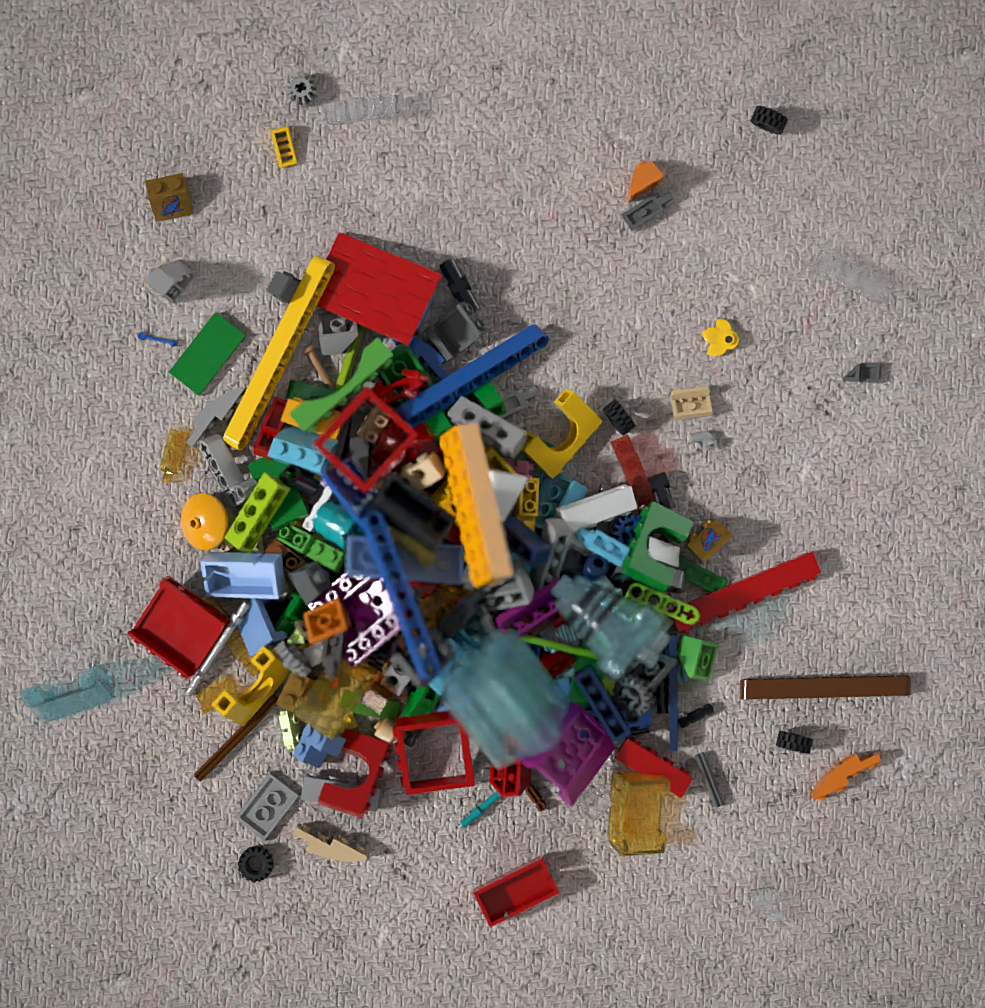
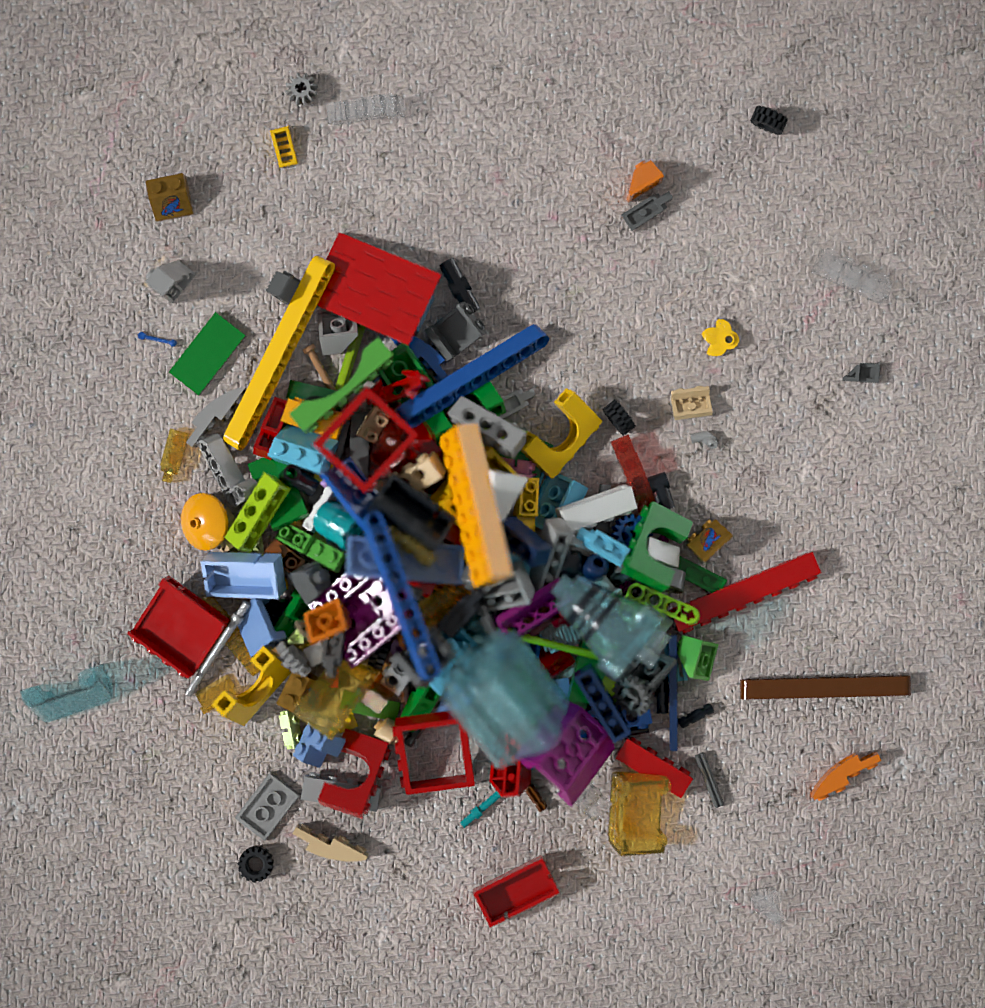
reddish brown axle [194,695,278,781] -> none
black tyre [776,730,813,754] -> none

